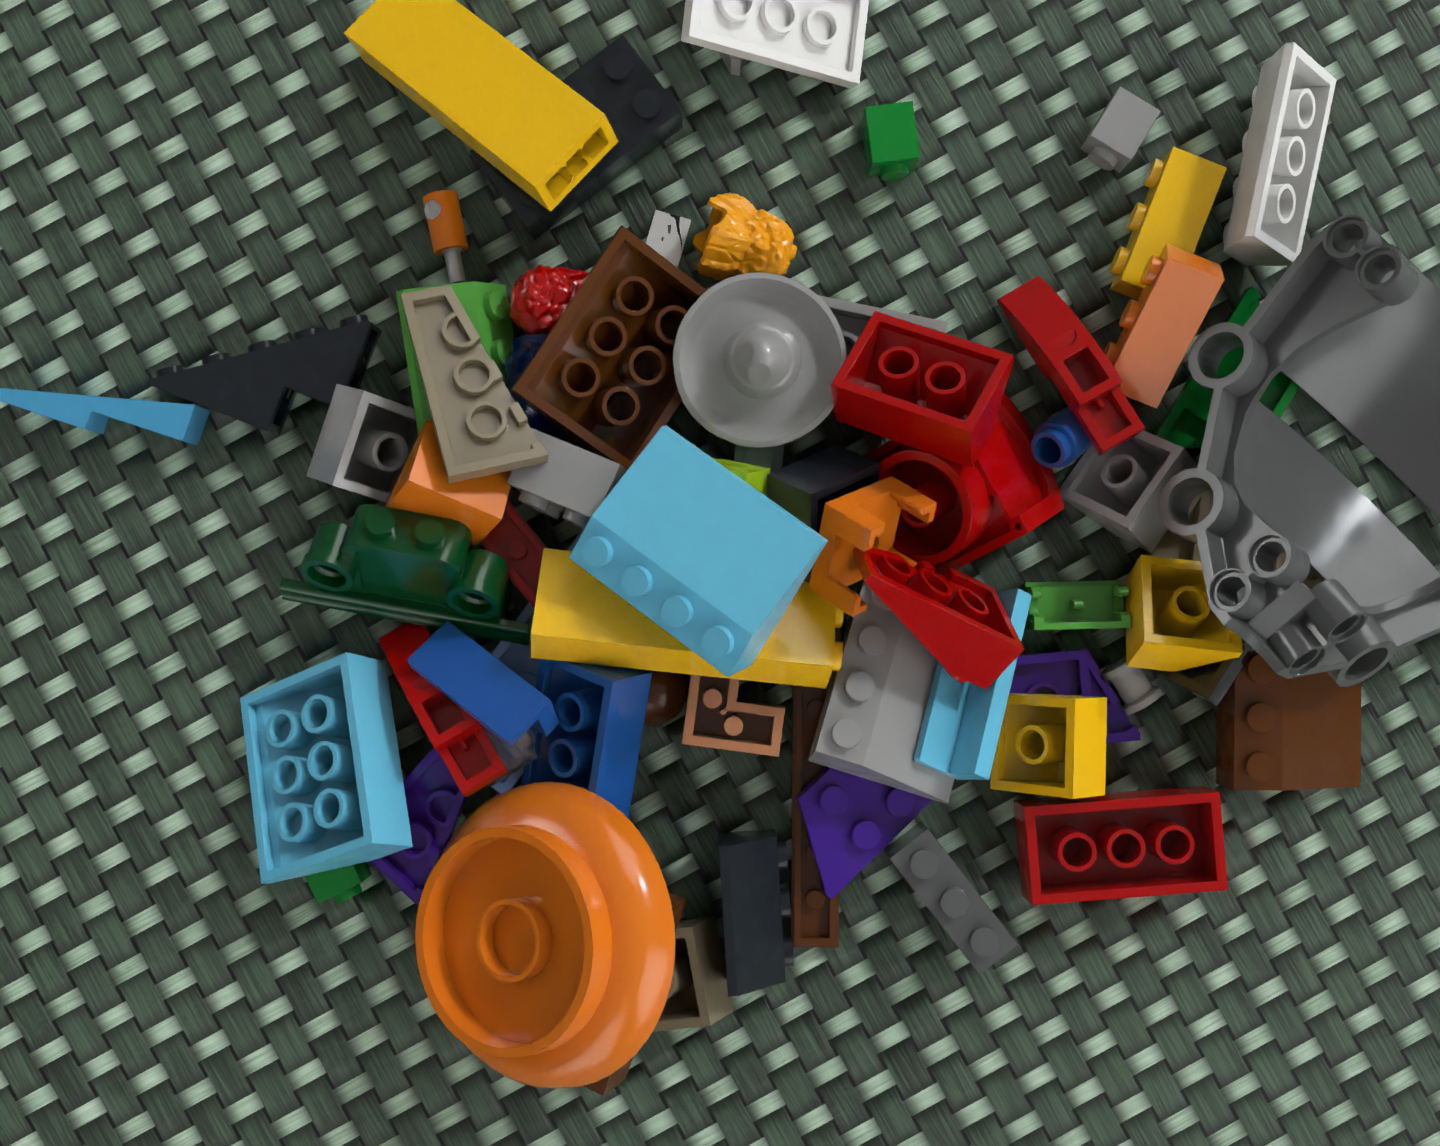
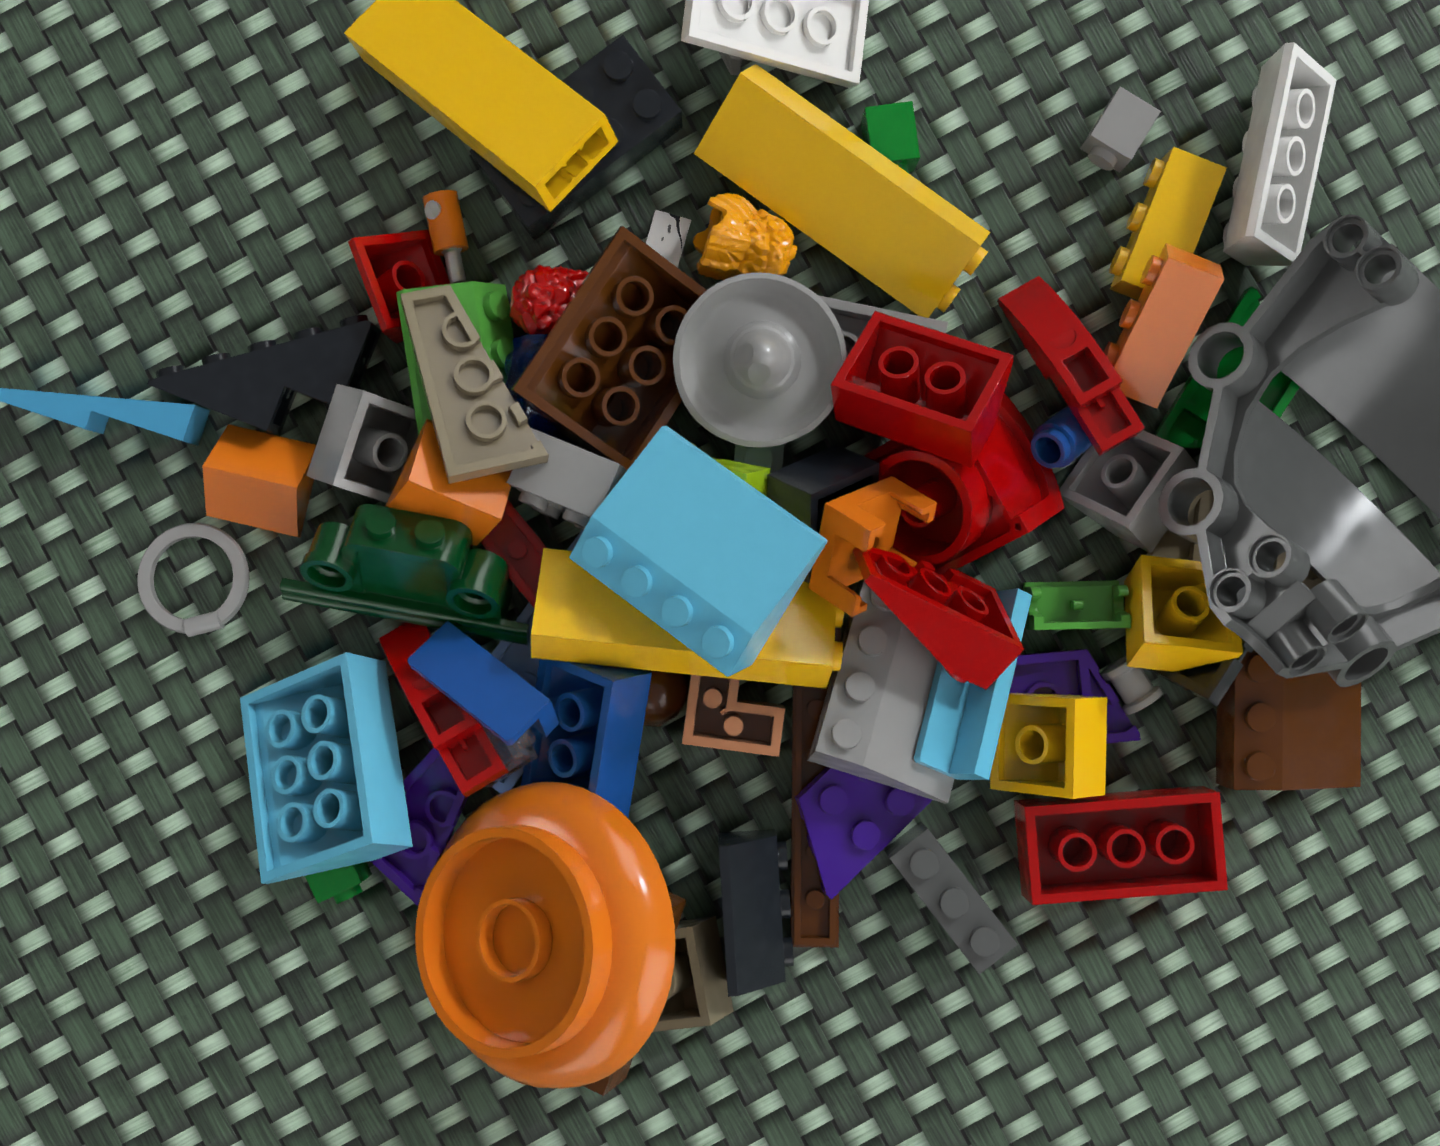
none -> light grey piece [137,523,250,637]
none -> orange slope [202,424,316,538]
none -> red slope [348,229,450,343]
none -> yellow brick [694,64,990,318]

